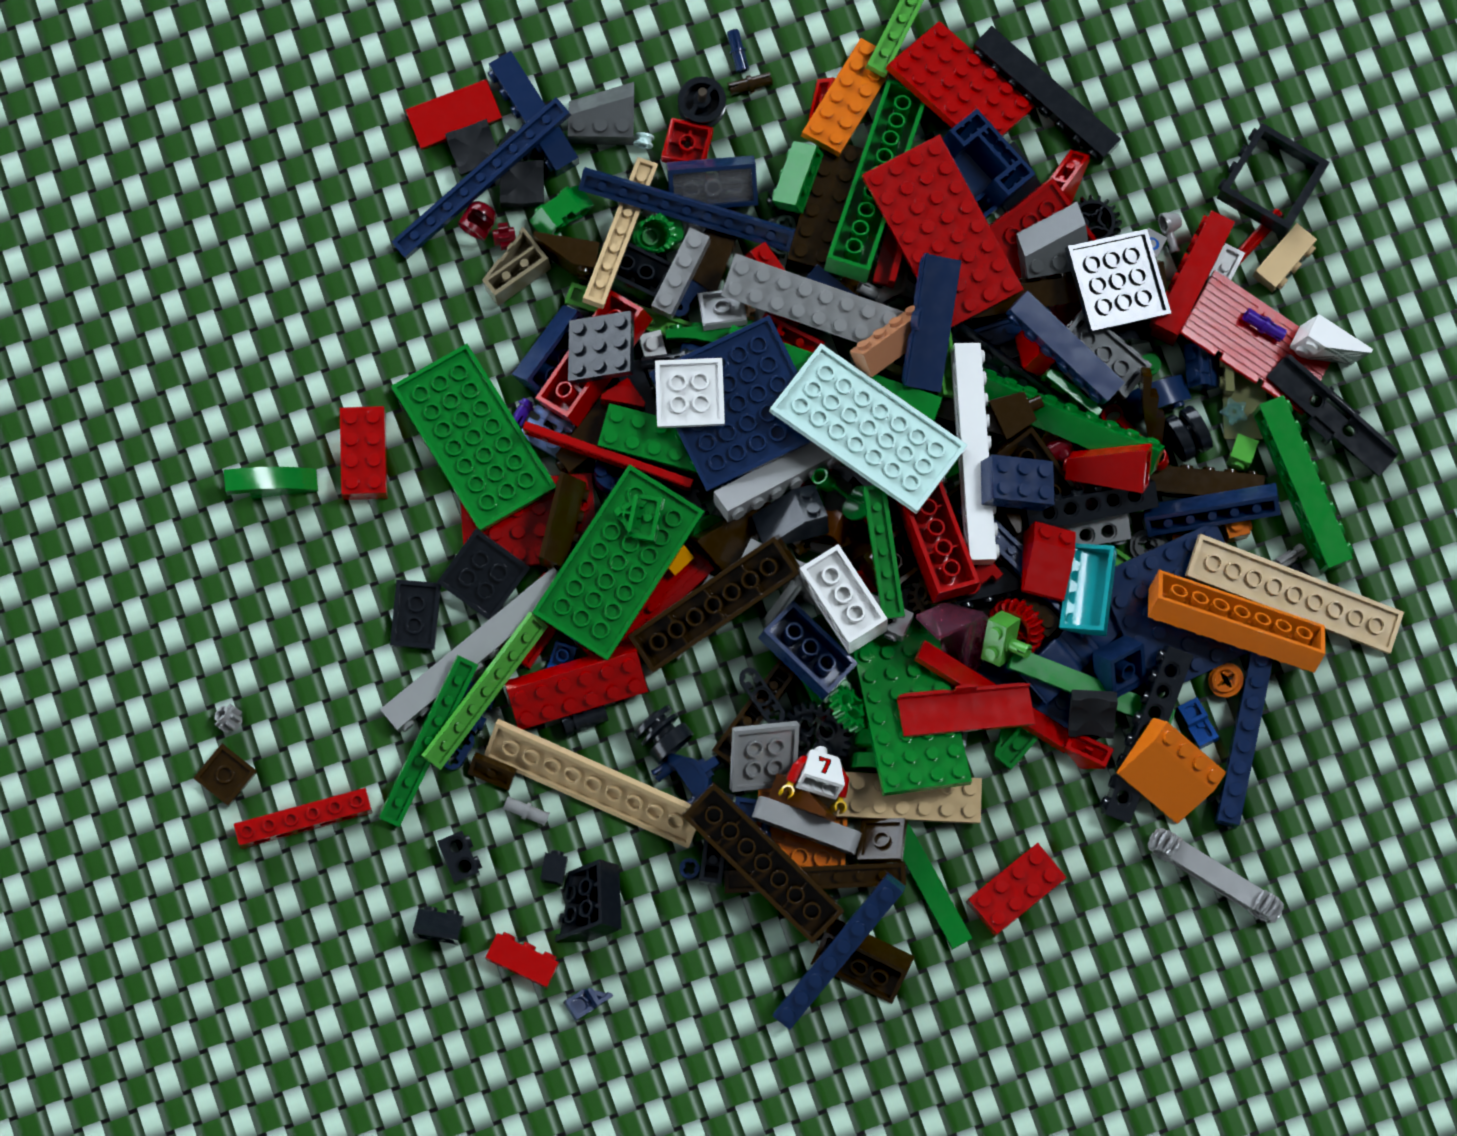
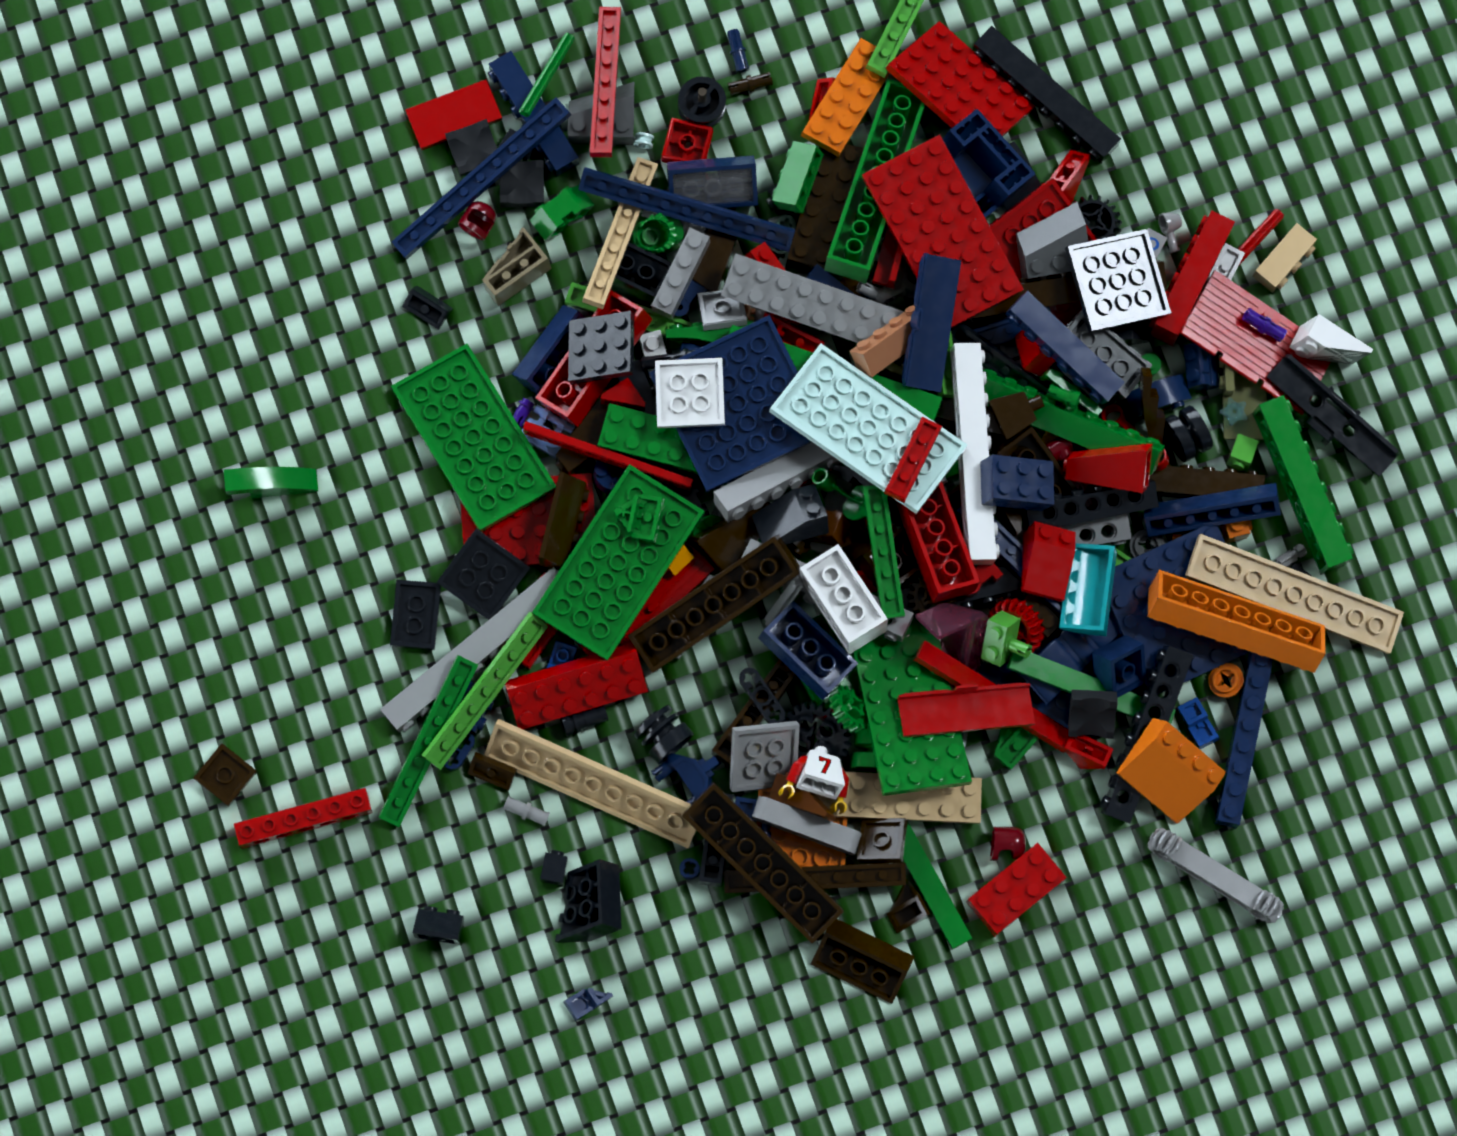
light grey gear [215,704,242,733] -> none
red brick [340,406,388,500] -> none
black brick [437,831,482,885] -> none
red brick [485,932,559,989] -> none
dark red gear [492,222,516,251] -> none
dark brown slope [533,231,600,281] -> none
dark blue brick [772,873,906,1030] -> none
black window [1217,123,1330,237] -> none
none -> black slope [402,286,453,330]
none -> green axle [519,33,575,117]
none -> plate [590,7,621,158]
none -> red tile [884,417,942,503]
none -> dark brown slope [886,878,930,933]
none -> dark red helmet [990,827,1026,861]
none -> green pin [1047,384,1082,409]

